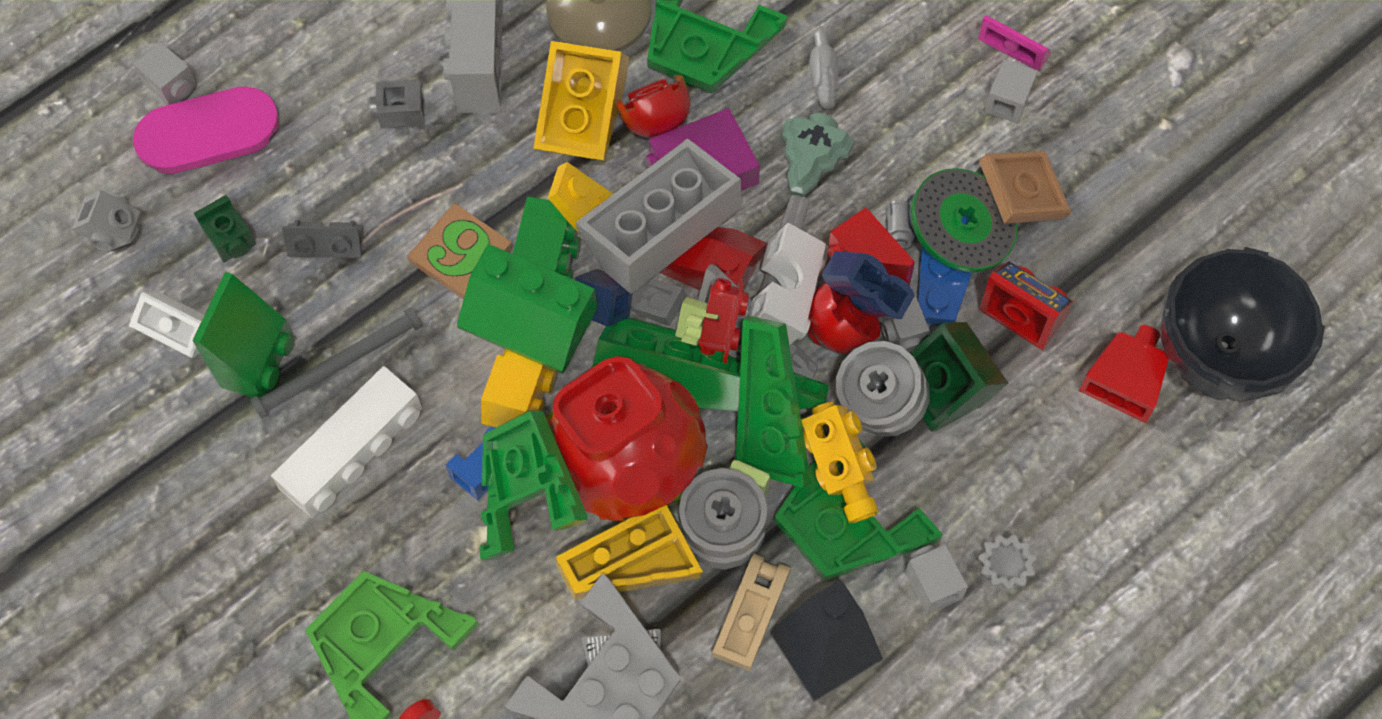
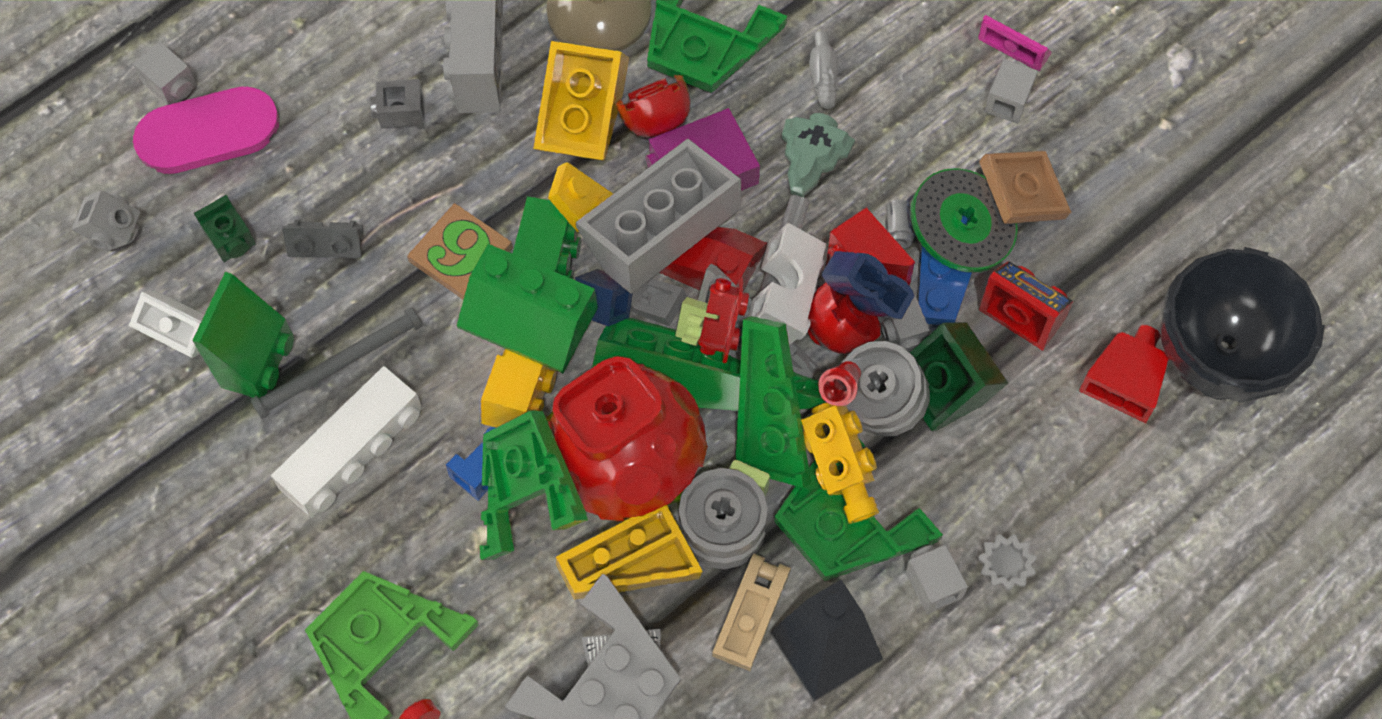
none -> red cone [818,361,861,406]

